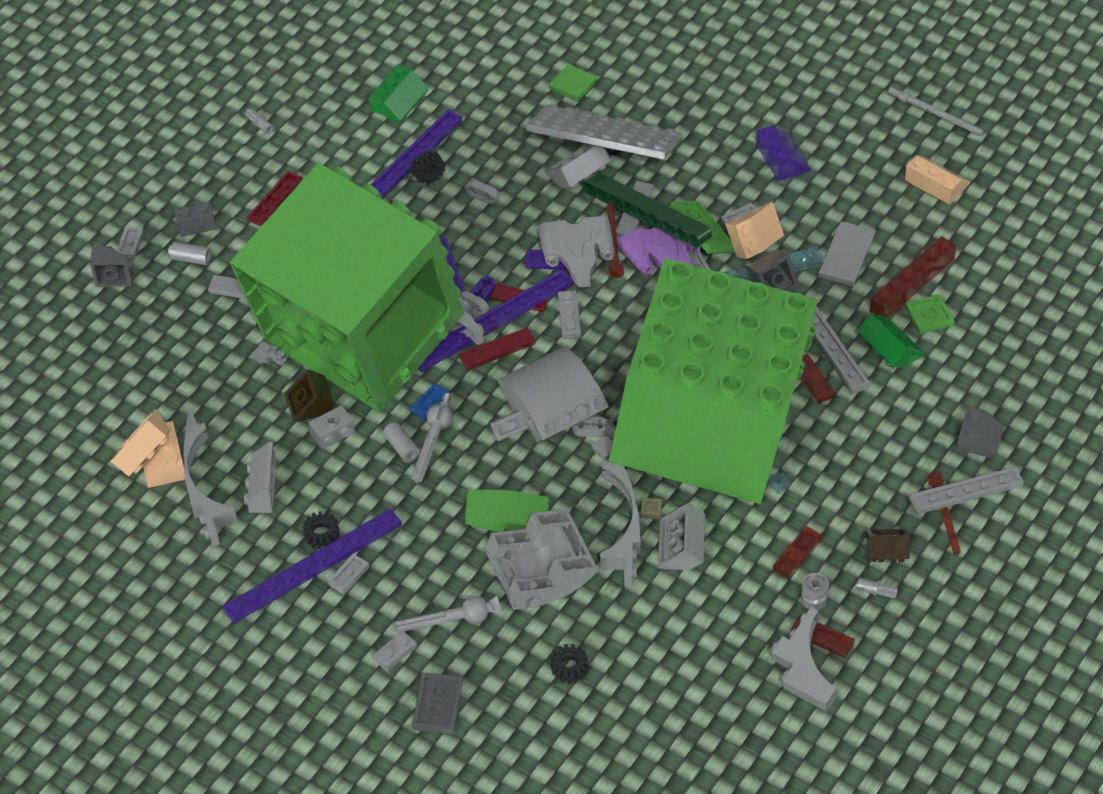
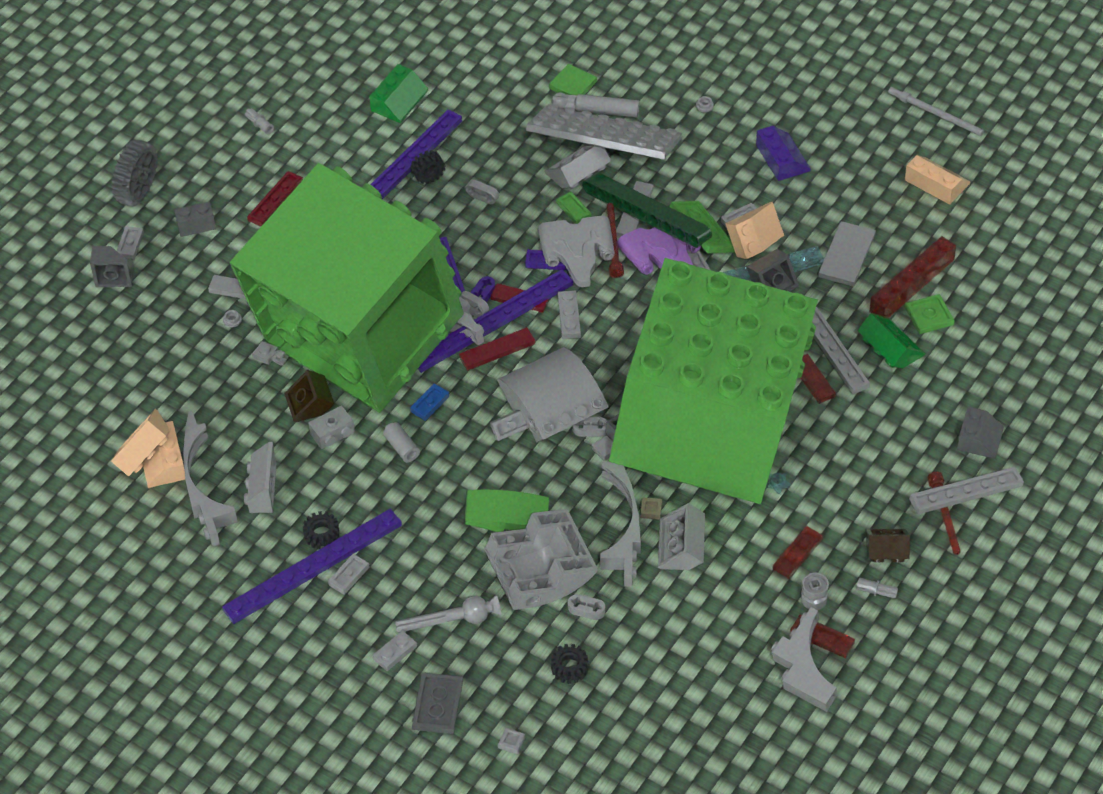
light grey brick [168,242,211,265] -> none
light grey piece [411,393,453,483] -> none
none -> dark grey gear [111,140,158,206]
none -> light grey plate [223,310,242,327]
none -> light grey tile [498,728,525,755]
none -> light grey piece [552,92,640,118]
none -> bright green tile [556,192,592,224]
none -> light grey beam [568,594,605,620]
none -> light grey plate [696,96,714,112]

